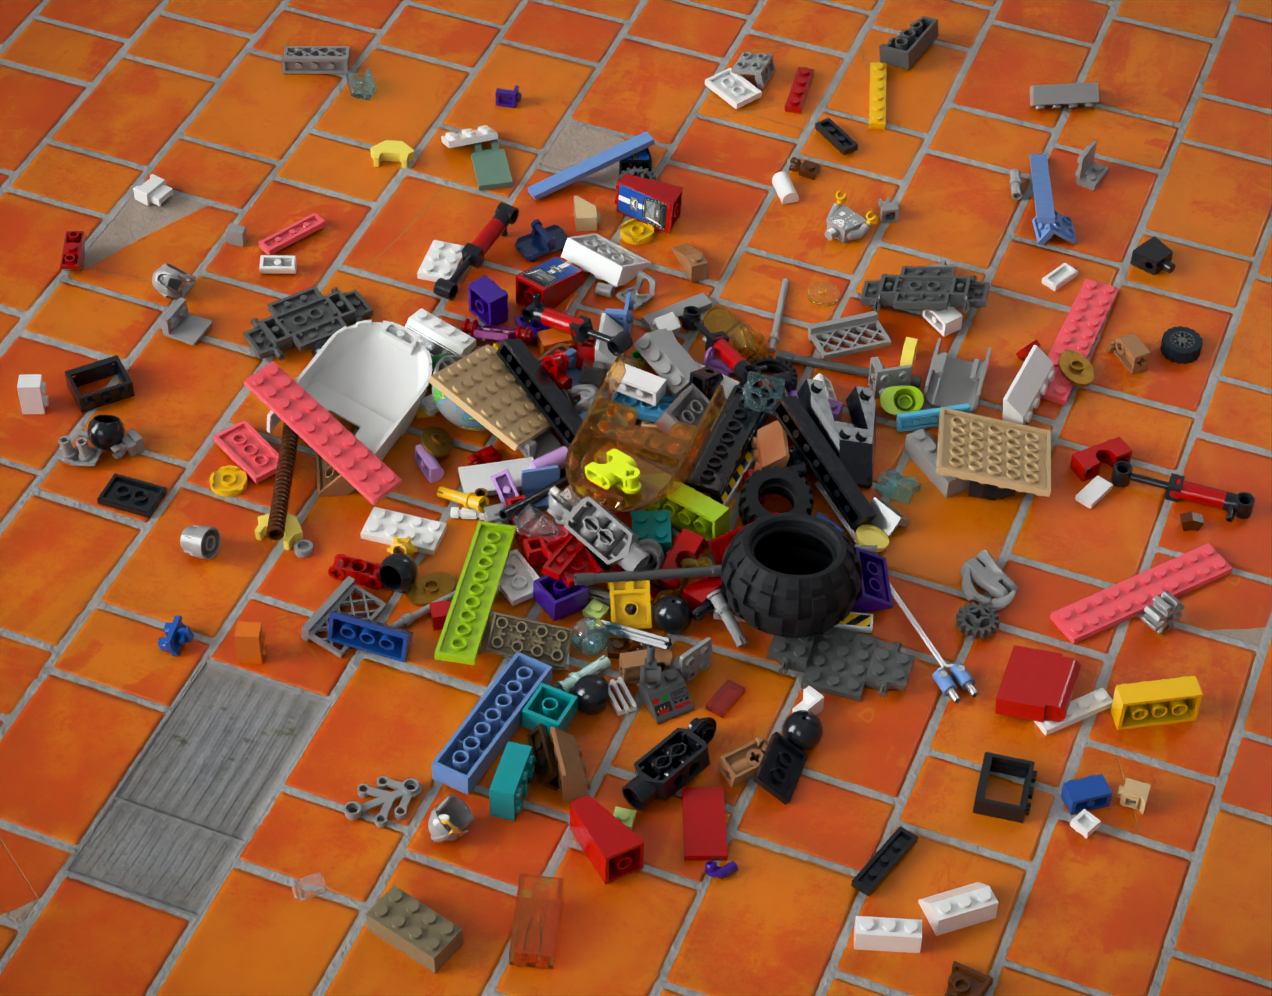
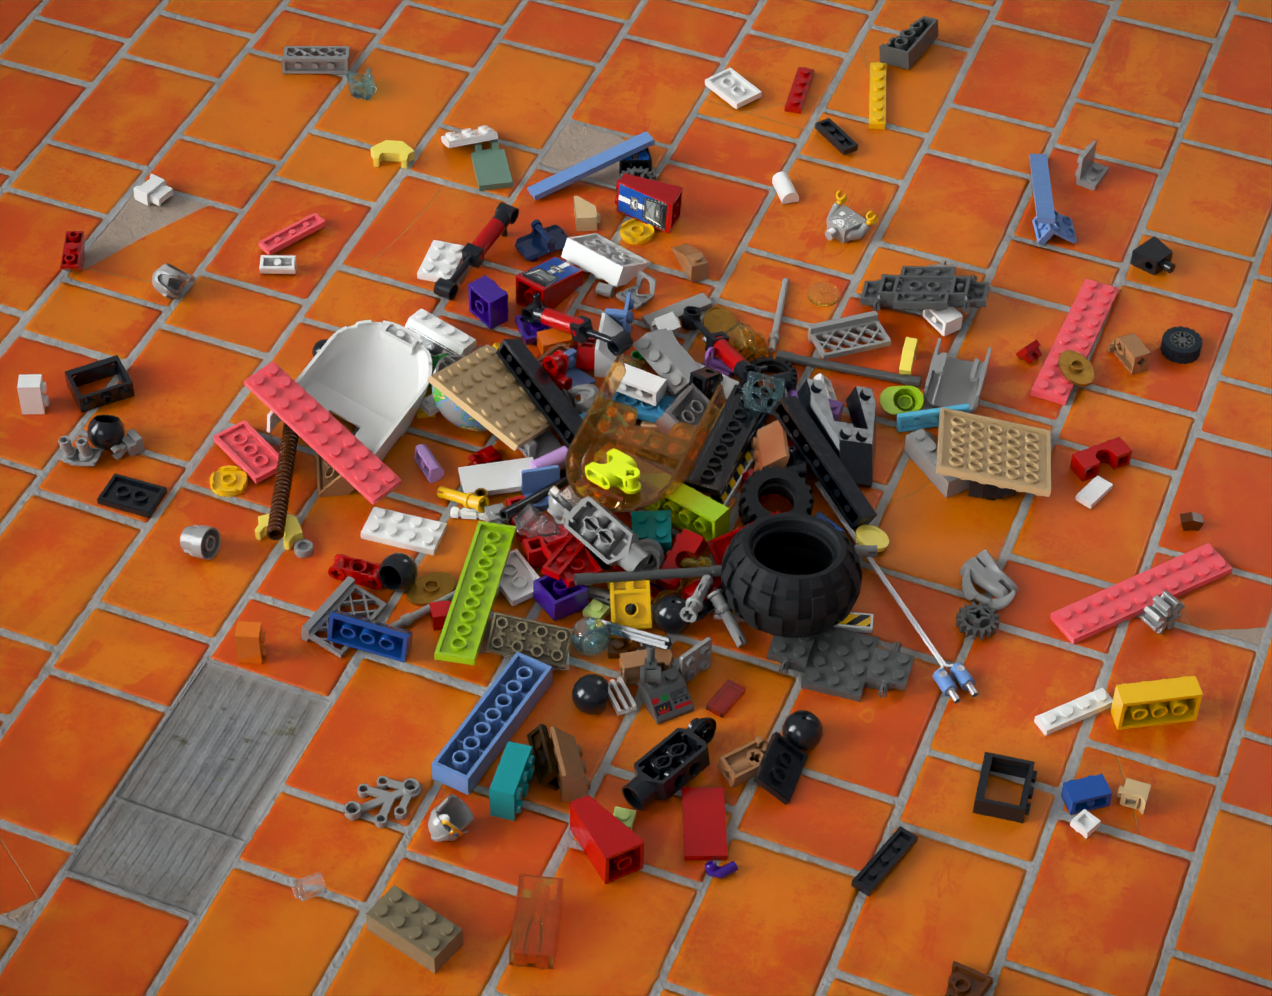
blue hips [158,616,194,656] -> none
light grey bracket [161,297,212,346] -> none
light grey piece [226,223,248,247] -> none
dark grey piece [243,286,373,361] -> none
yellow rock [387,535,418,557] -> none
pearl gold piece [420,426,453,457] -> none
plate [461,318,533,344] -> none
lavender brick [490,469,520,508] -> none
dark purple bracket [496,86,521,108] -> none
teal brick [522,682,578,737] -> none
light aqua pin [555,655,611,693] -> none
clear smoke brick [579,359,609,387] -> none
light grey bracket [731,52,776,89] -> none
reddish brown plate [789,157,821,180] -> none
white panel [792,686,824,715] -> none
dark purple slope [852,547,893,613] -> none
white brick [854,916,922,953] -> none
light grey bracket [868,356,913,399] -> none
light grey panel [870,497,910,537] -> none
clear light blue bracket [875,469,921,504] -> none
light grey piece [878,197,899,224] -> none
white slope [918,882,999,936] -> none
red piece [995,645,1081,722] -> none
white slope [1002,345,1055,425] -> none
light grey pin [1009,169,1023,200] -> none
light grey wedge [1029,82,1099,110] -> none
white tile [1041,263,1078,291] -> none
black piece [1111,461,1255,522] -> none
none -> light grey pin [680,575,714,622]

